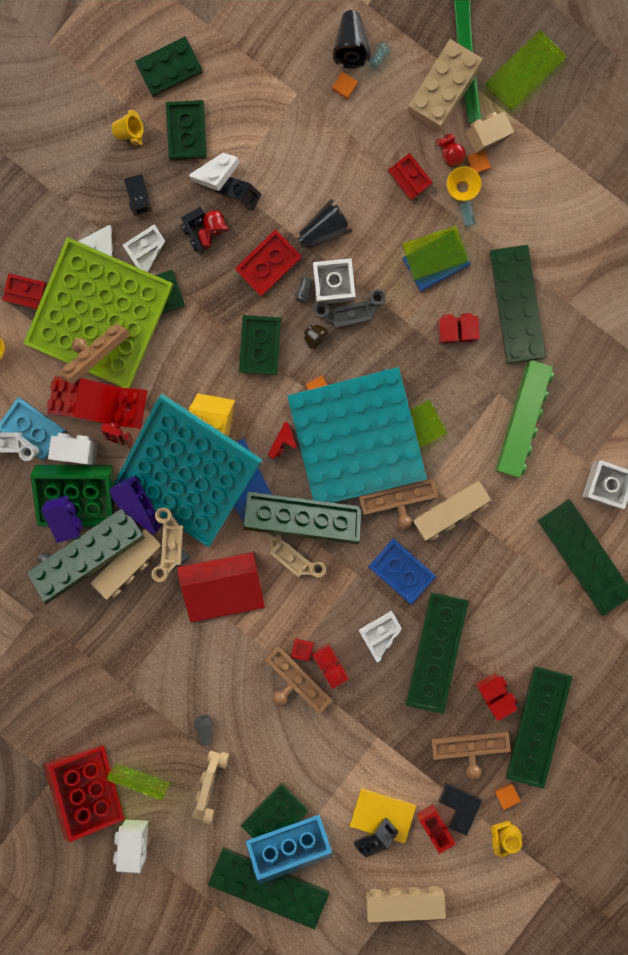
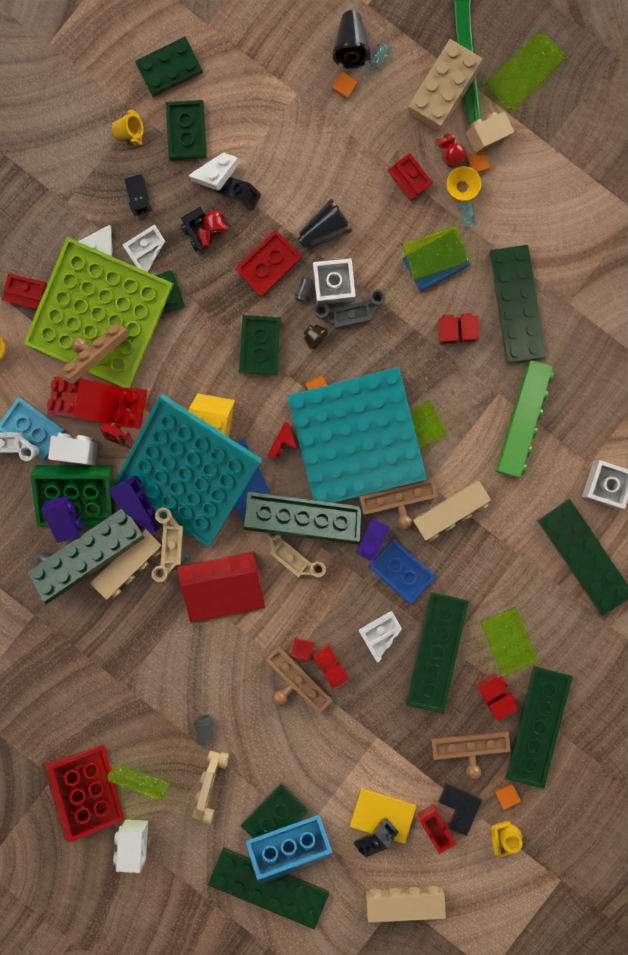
none -> dark purple brick [355,518,390,562]
none -> clear neon green tile [480,607,538,675]

